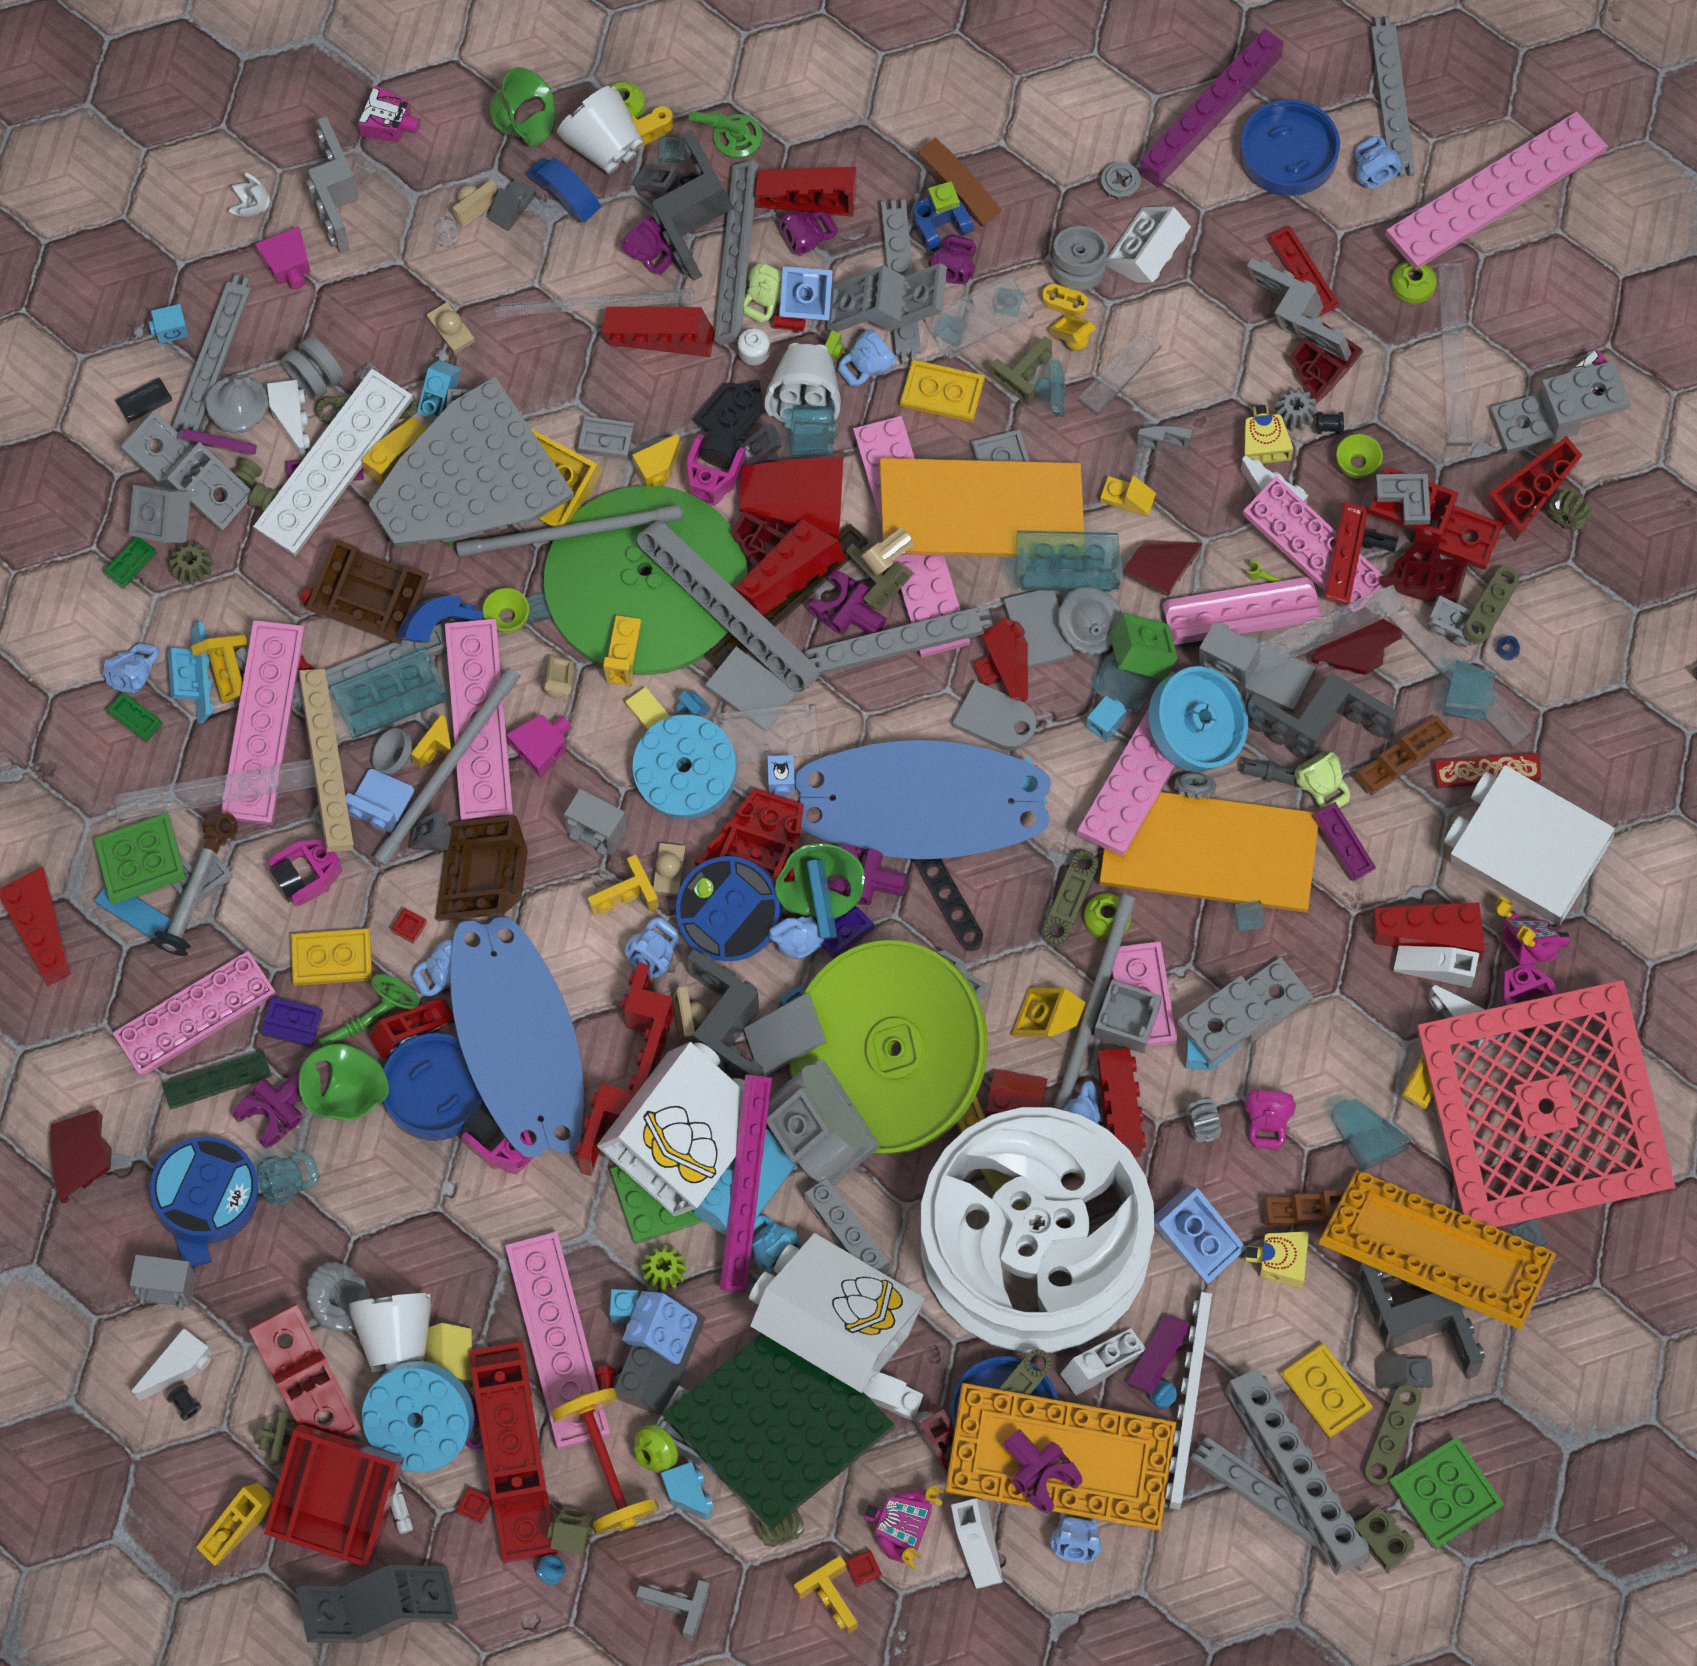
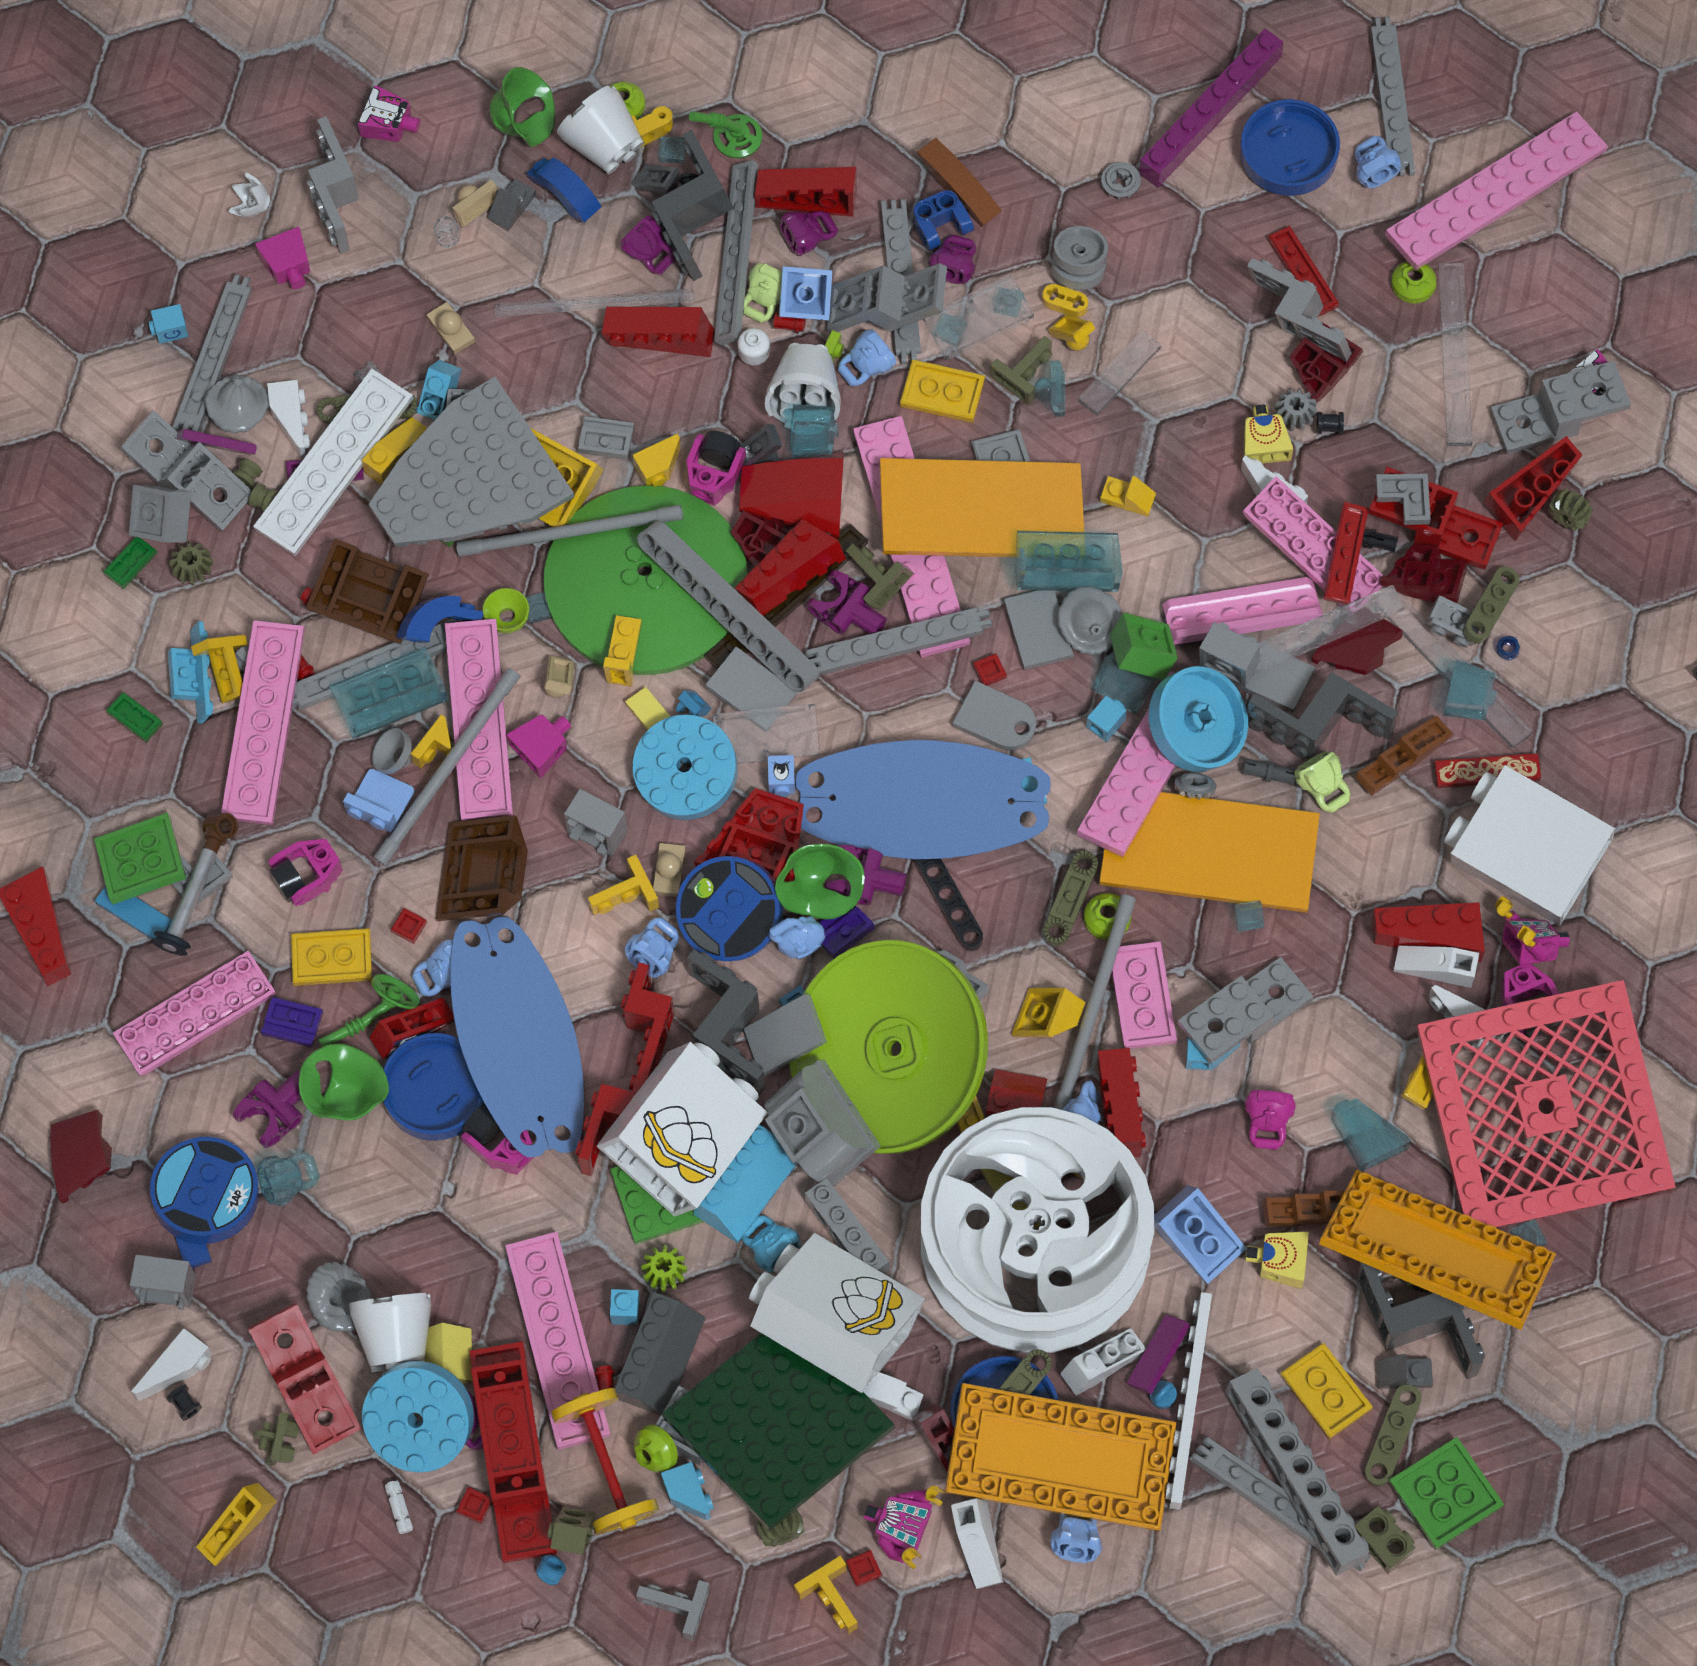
light blue piece [103,643,159,693] -> none
clear tile [114,759,316,822] -> none
black tile [115,378,173,423] -> none
clear green tile [162,1050,272,1110] -> none
red slope [264,1425,404,1568] -> none
light grey wheel [281,336,344,401] -> none
dark grey bracket [296,1565,458,1643] -> none
tan plate [299,669,354,852] -> none
flat silver slope [409,811,451,851] -> none
light blue bracket [622,1291,697,1364] -> none
tan tile [672,986,709,1045] -> none
black tile [693,380,764,441] -> none
dark pink tile [720,1075,772,1292] -> none
dark azure tile [807,859,837,940] -> none
tan piece [861,527,915,576] -> none
lime plate [928,181,960,214] -> none
red slope [981,618,1028,702] -> none
magenta connector [1002,1429,1083,1514] -> none
light grey container [1094,980,1162,1054] -> none
white slope [1106,207,1191,283] -> none
dark red slope [1123,540,1202,597] -> none
light grey slope [1137,426,1192,451] -> none
light grey gear [1185,1097,1222,1143] -> none
lime hand [1246,560,1281,582] -> none
magenta tile [1312,802,1376,882] -> none
lime piece [1336,434,1383,479] -> none

